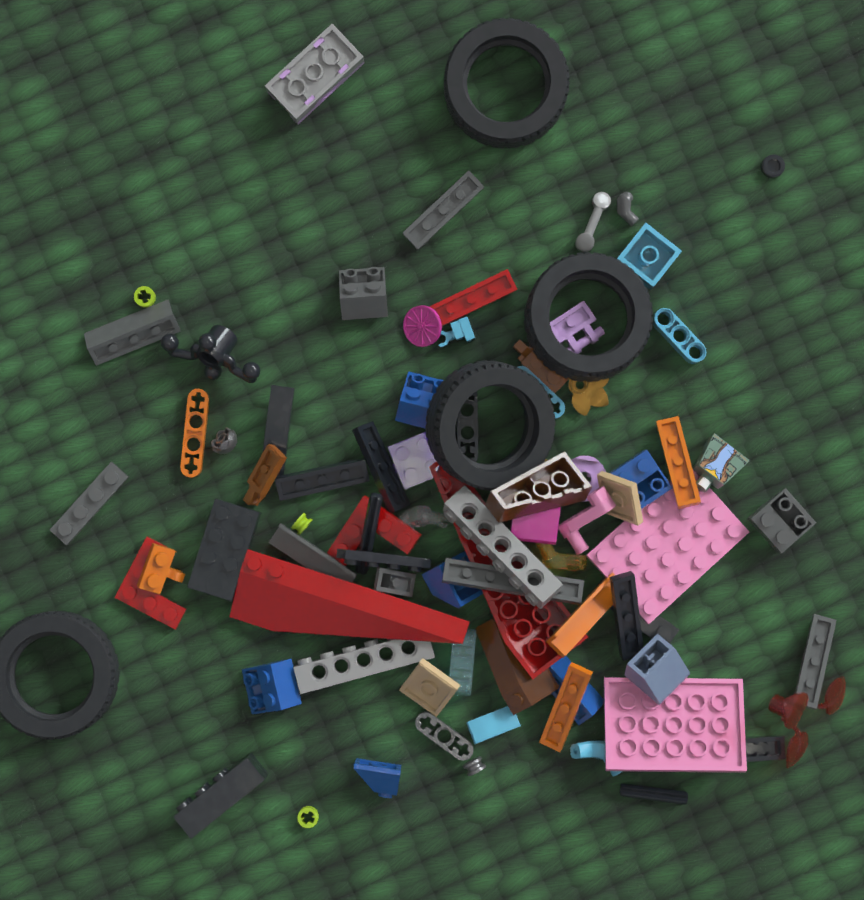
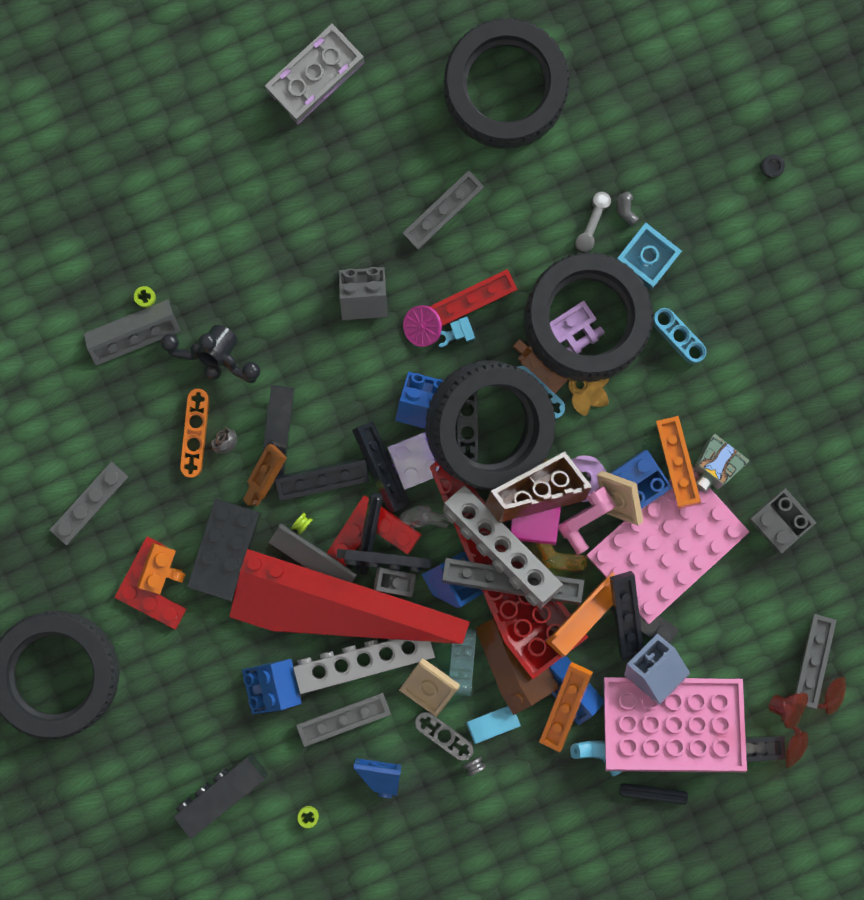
none -> dark grey plate [296,692,391,747]

